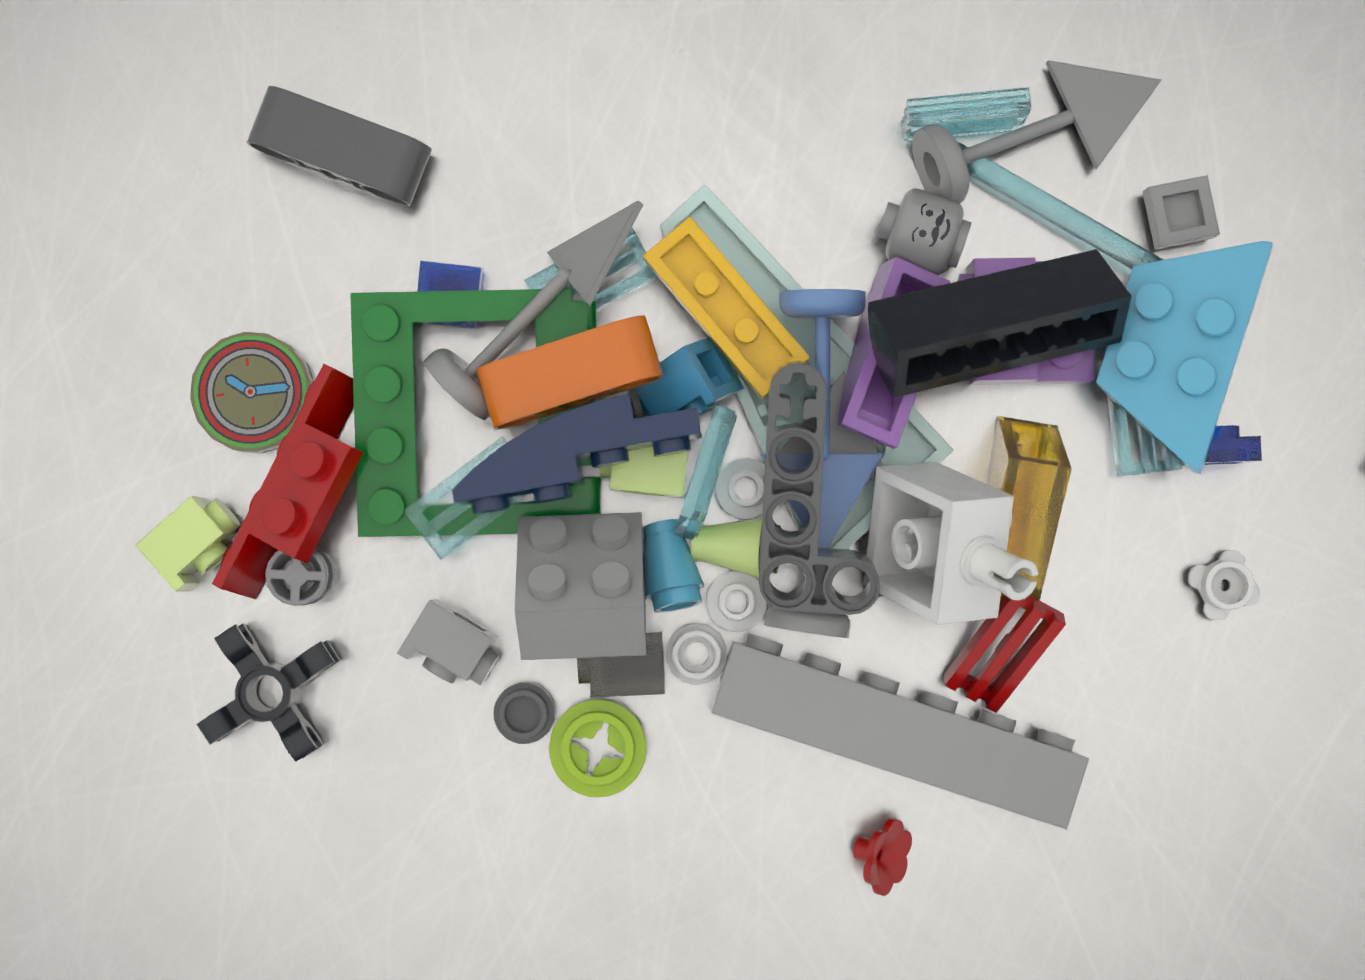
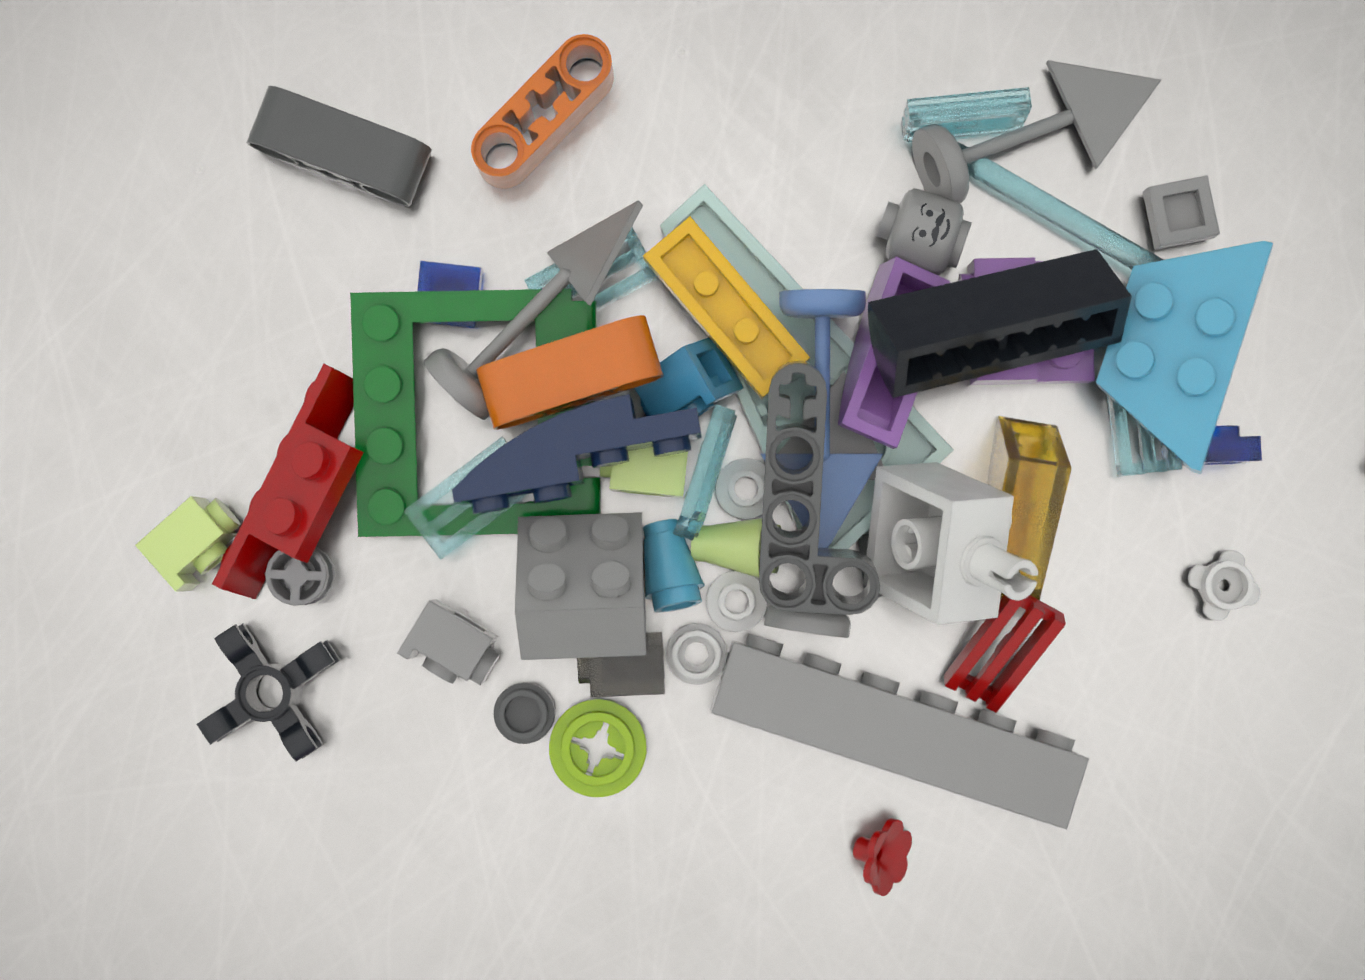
tile [190,332,313,453] -> none
none -> orange beam [471,34,614,189]

